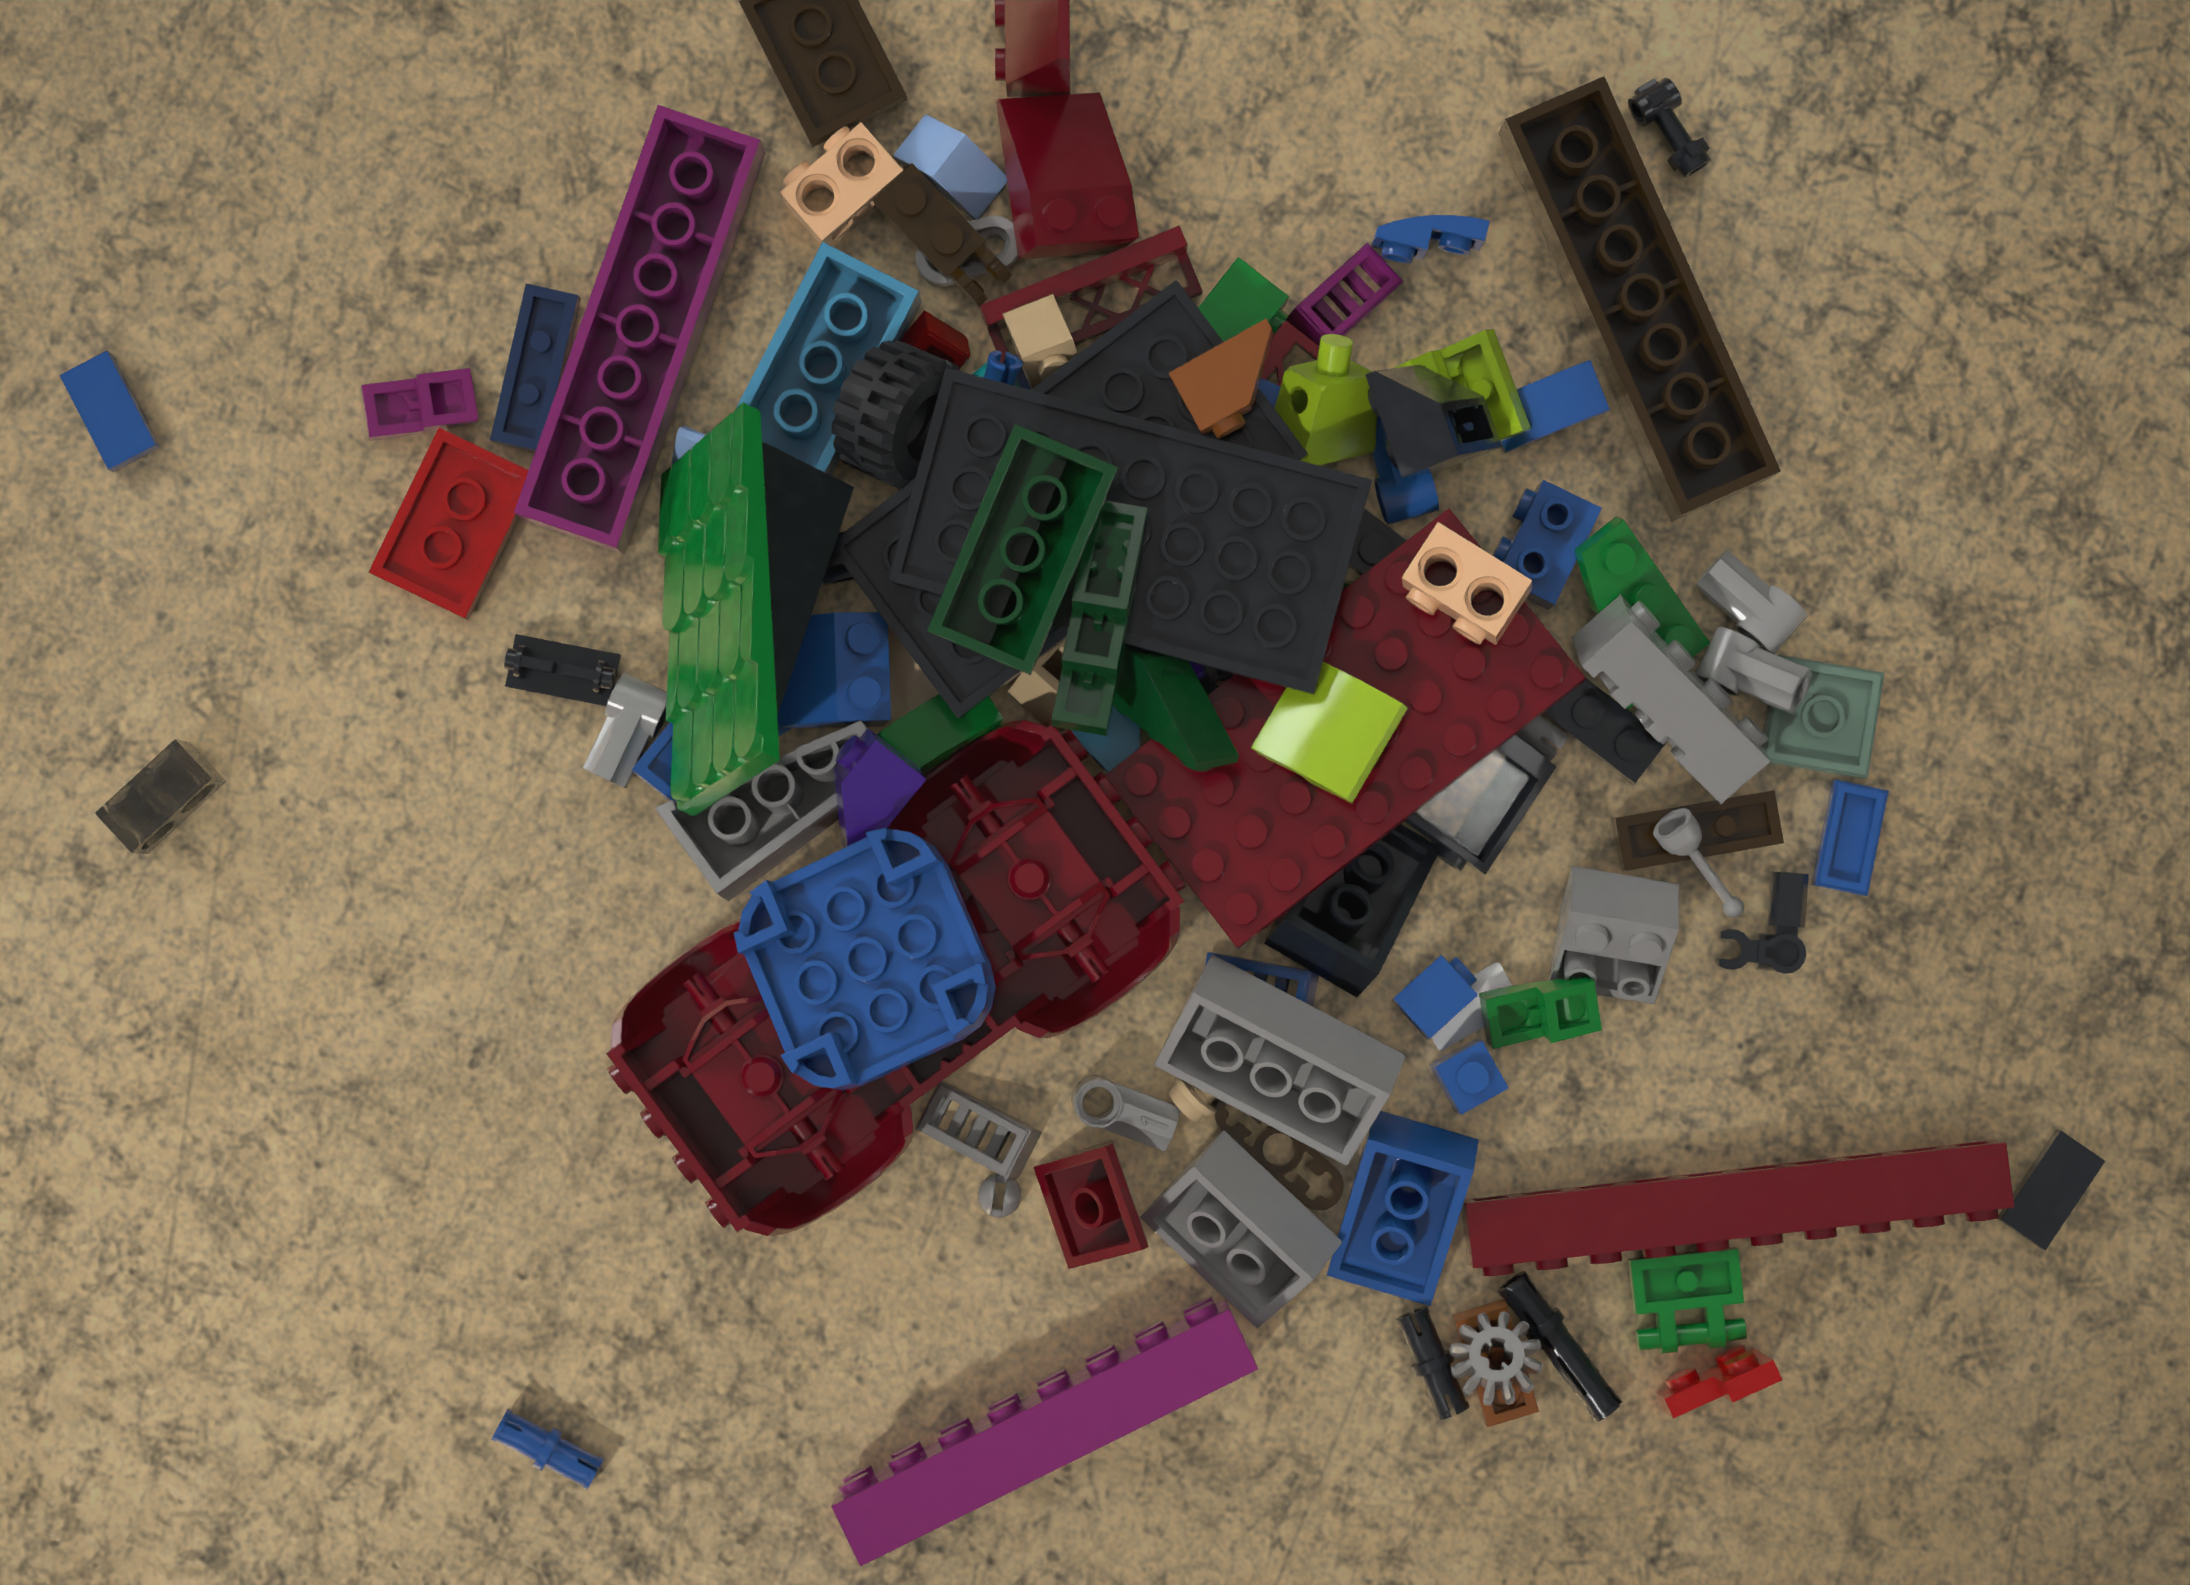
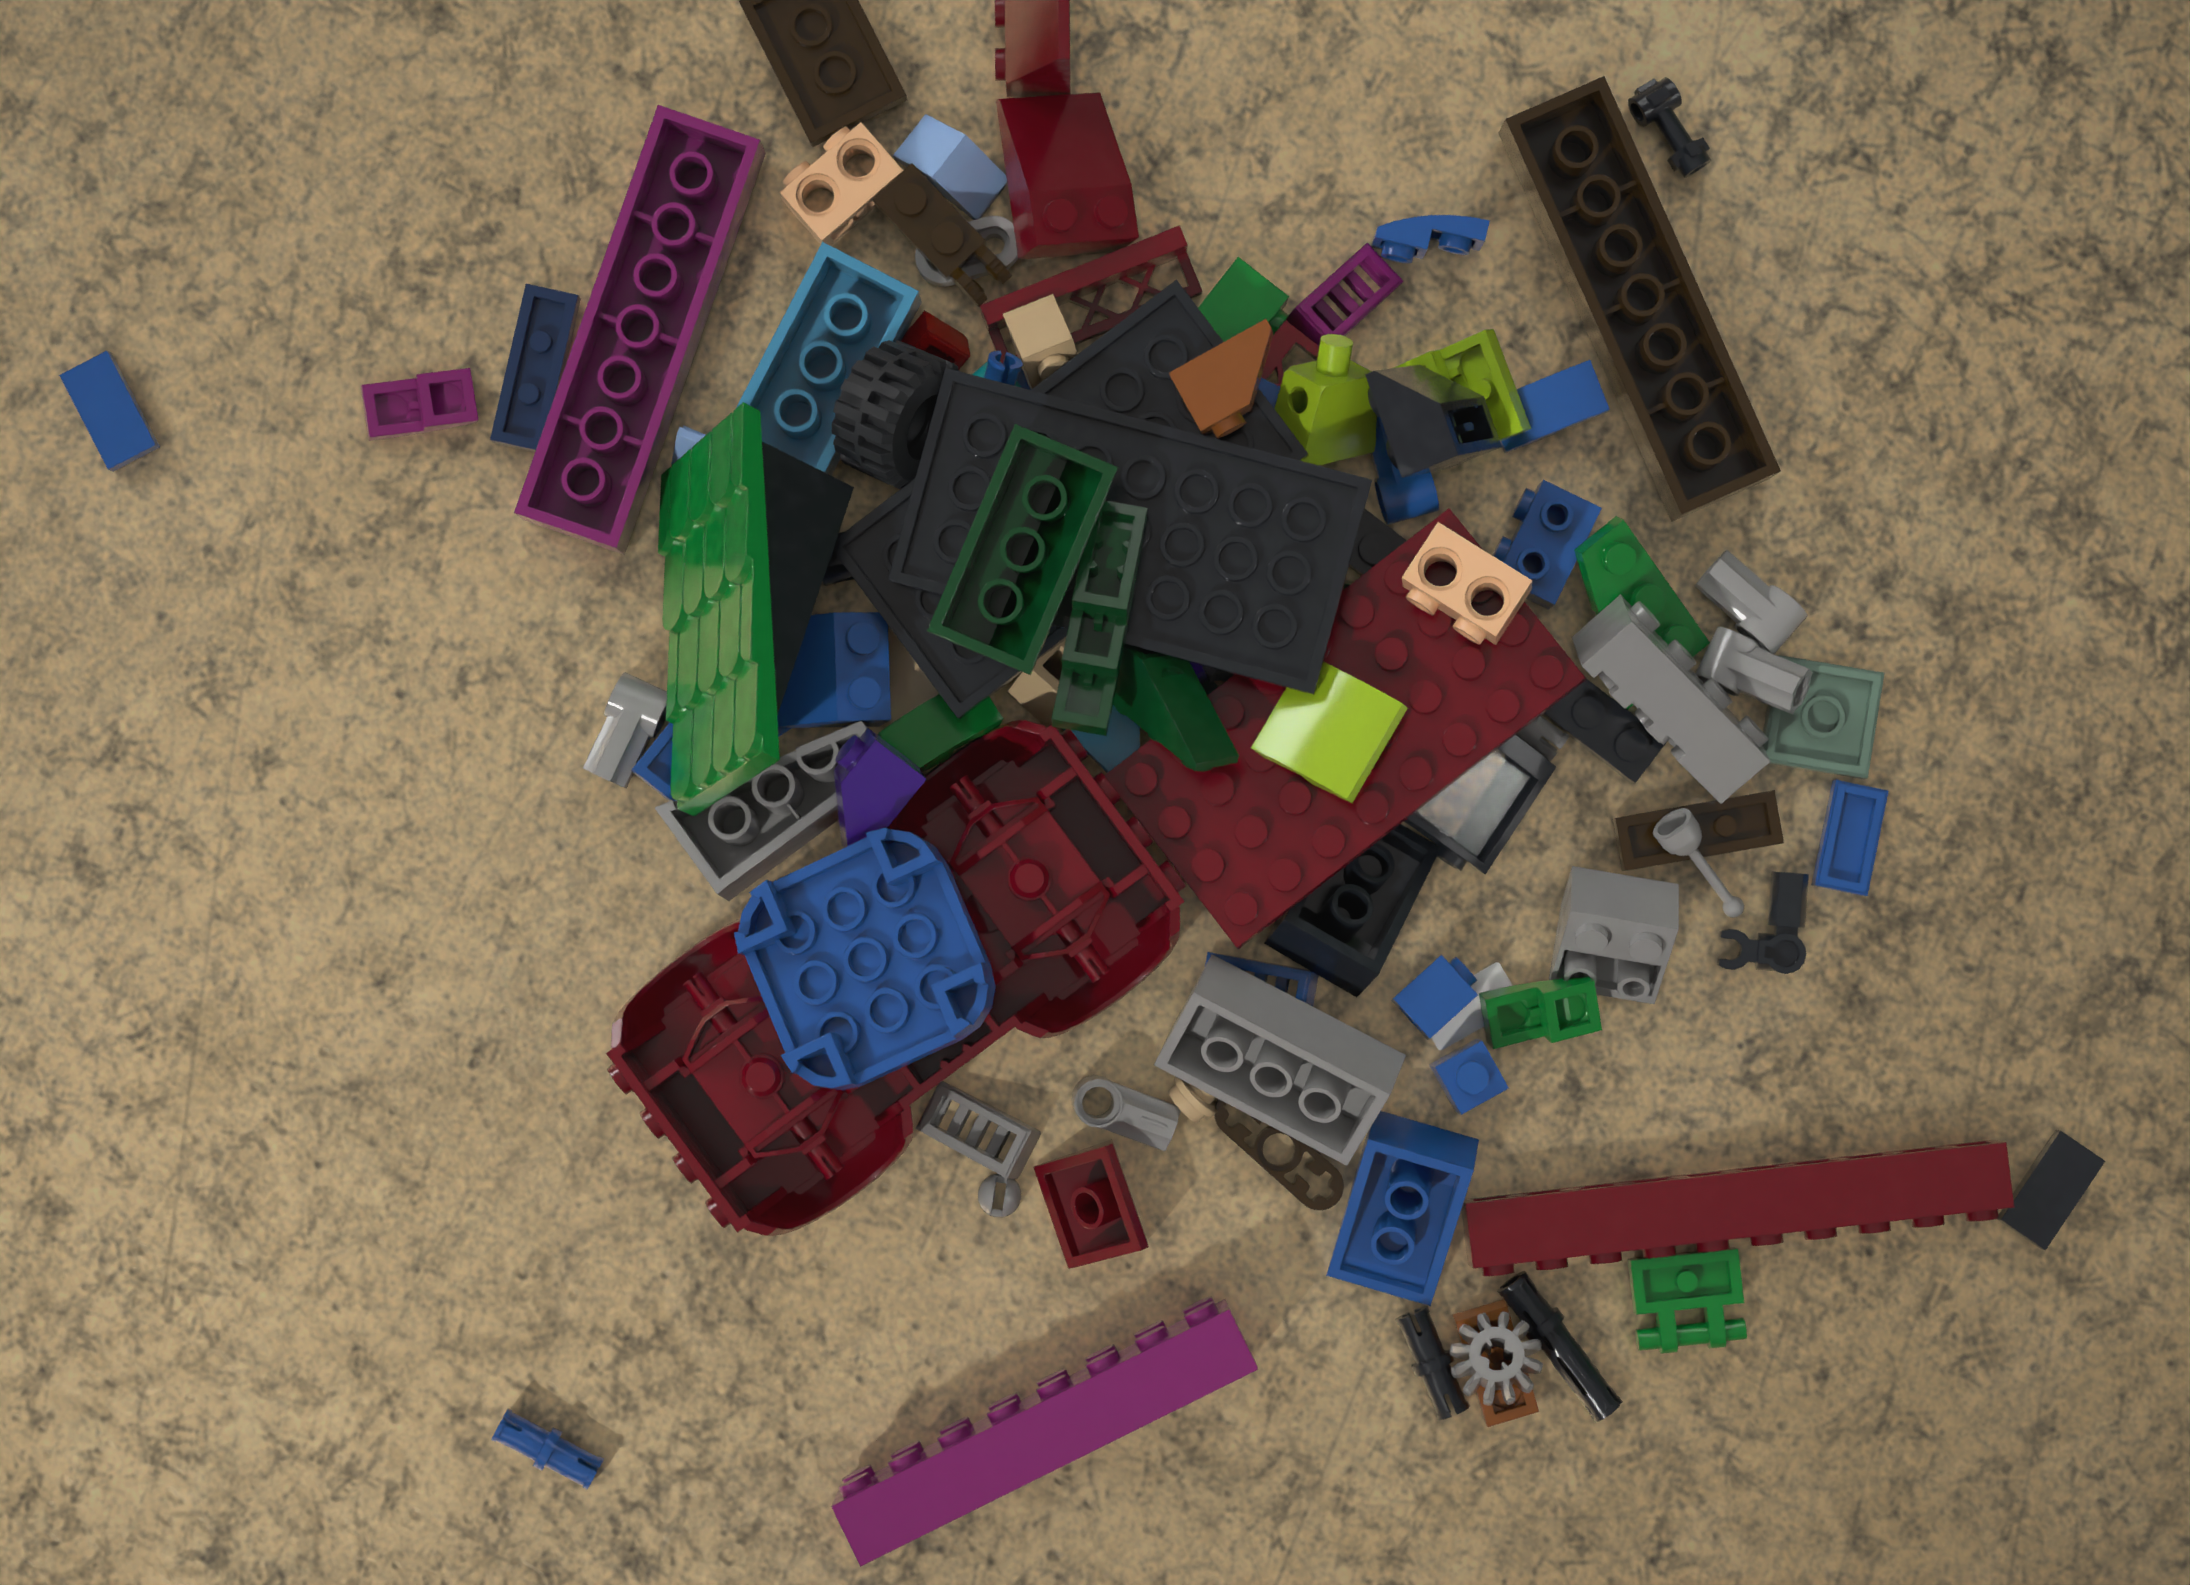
clear smoke brick [95,739,227,855] -> none
red plate [368,428,529,620] -> none
black hinge [504,634,621,706] -> none
light grey slope [1139,1130,1342,1329] -> none
red plate [1656,1345,1782,1419] -> none

